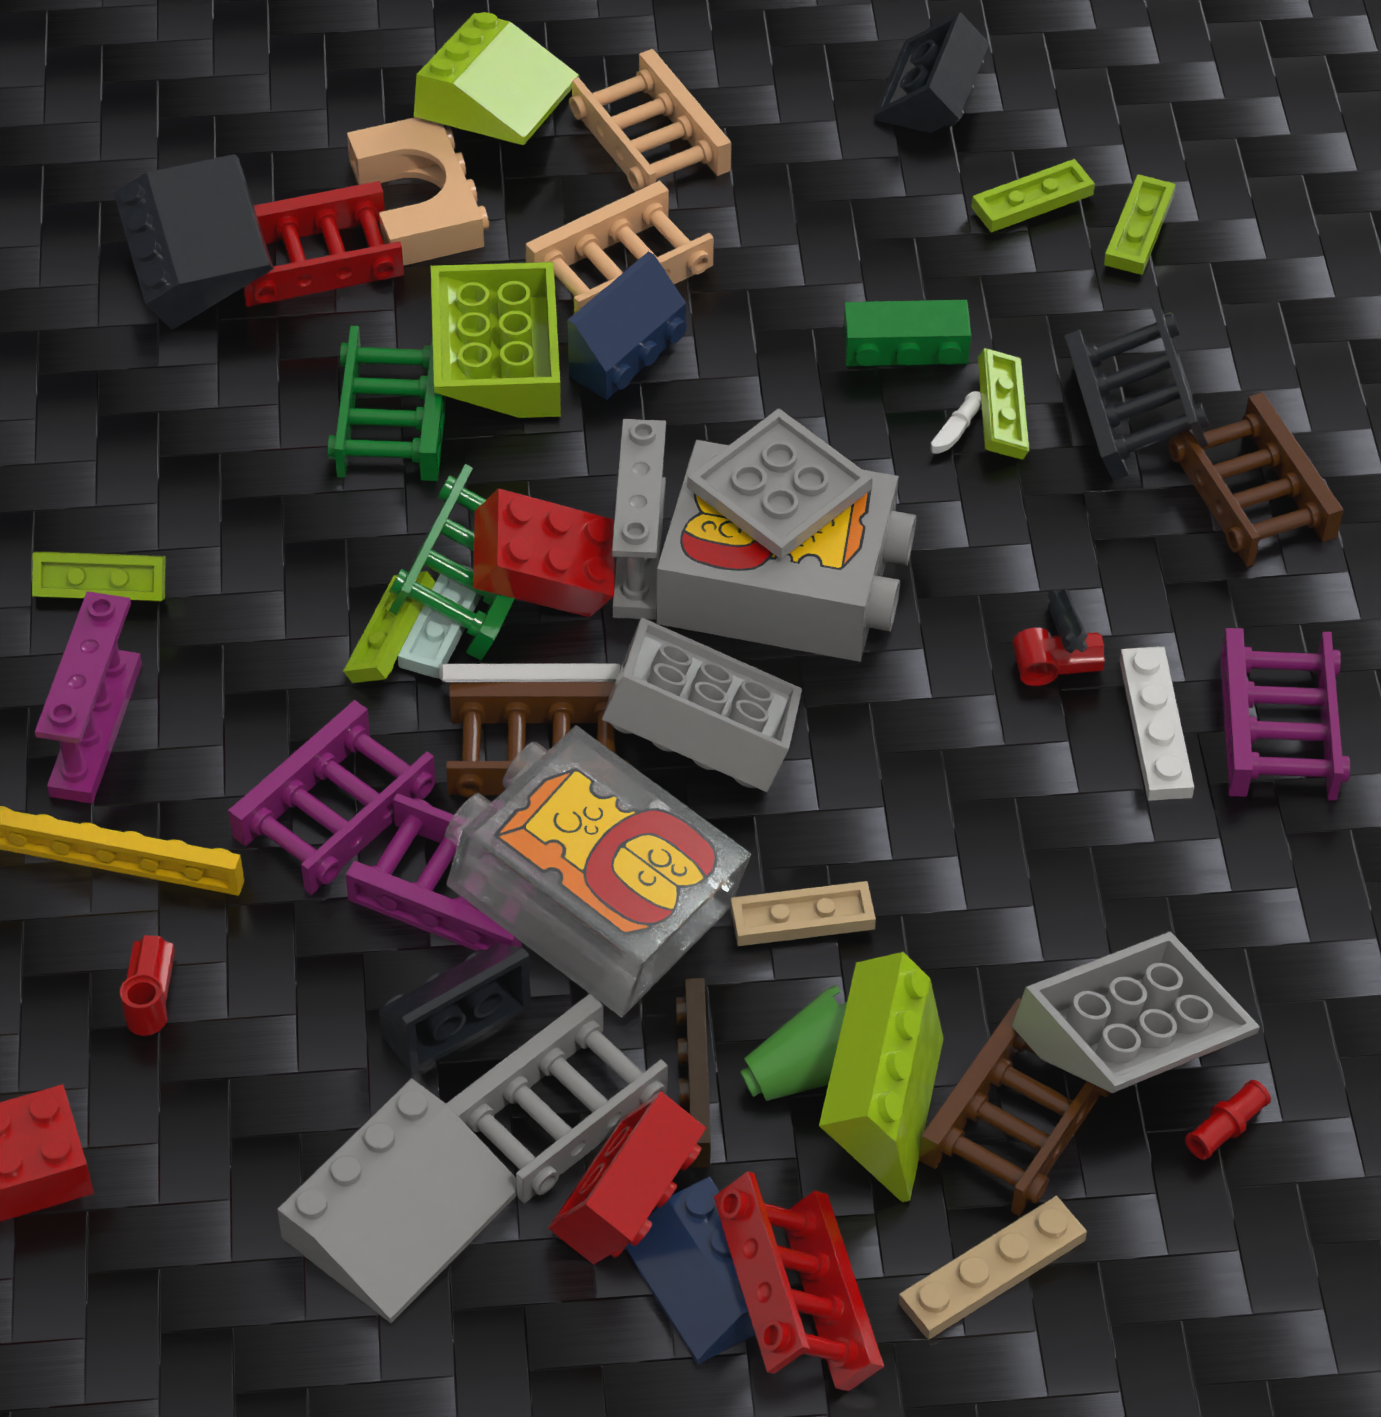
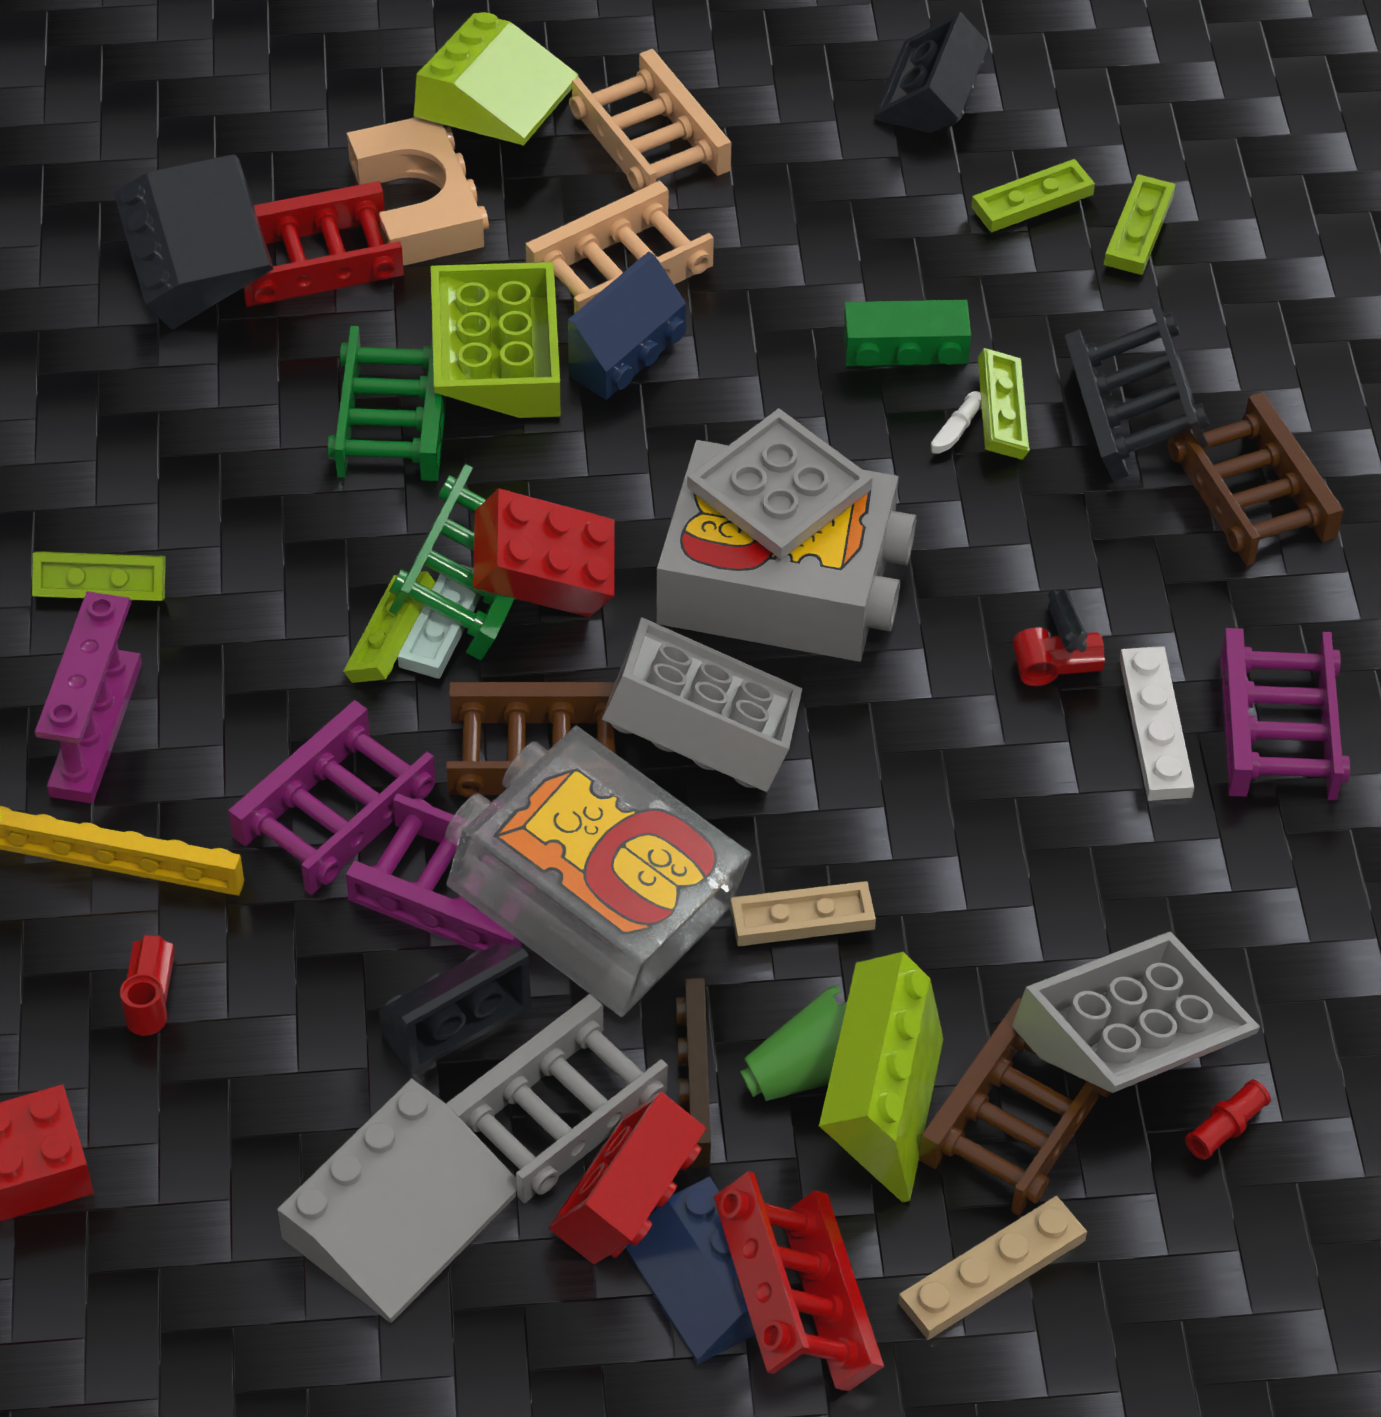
white tile [439,663,620,682] -> none
light grey fence [612,419,666,619] -> none

